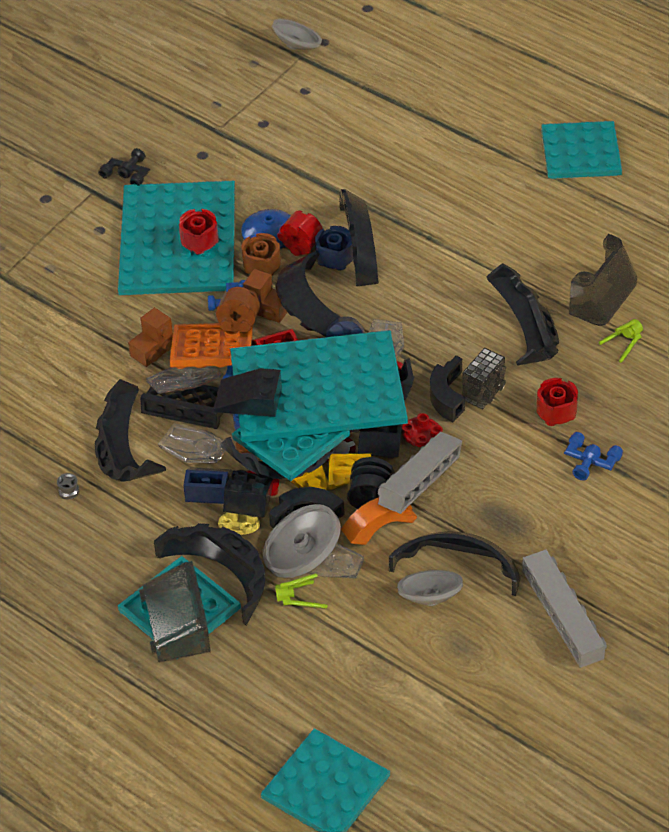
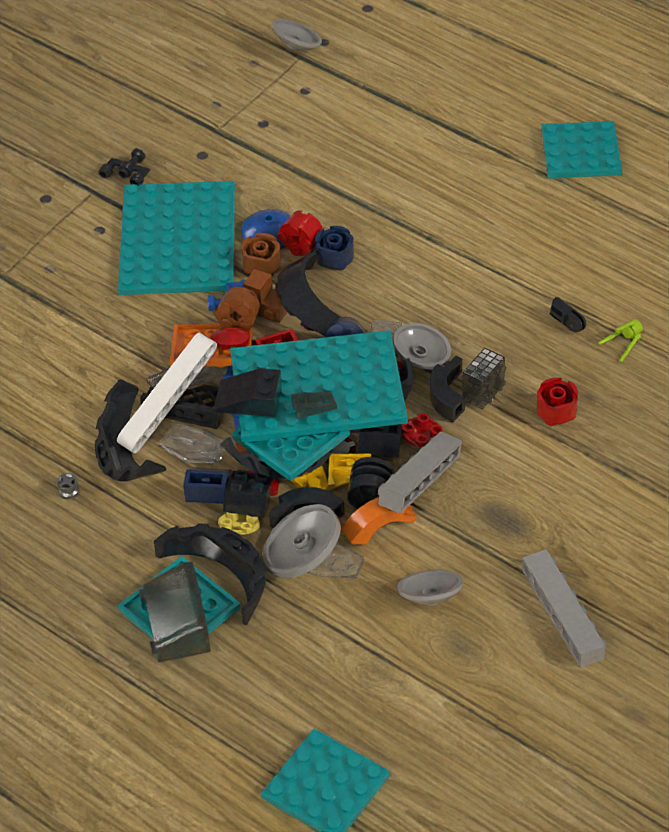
dark orange brick [128,307,173,367] -> none
red brick [179,209,219,254] -> none
lime plant [275,574,328,609] -> none
black windscreen [339,189,379,286] -> none
black windscreen [389,531,520,596] -> none
black windscreen [486,263,559,366] -> none
blue piece [564,432,623,481] -> none
clear smoke windscreen [569,234,637,326] -> none
none -> white beam [117,333,217,453]
none -> red dish [211,327,250,350]
none -> clear smoke slope [291,392,337,419]
none -> light grey dish [393,323,451,369]
none -> black arm [550,297,586,333]

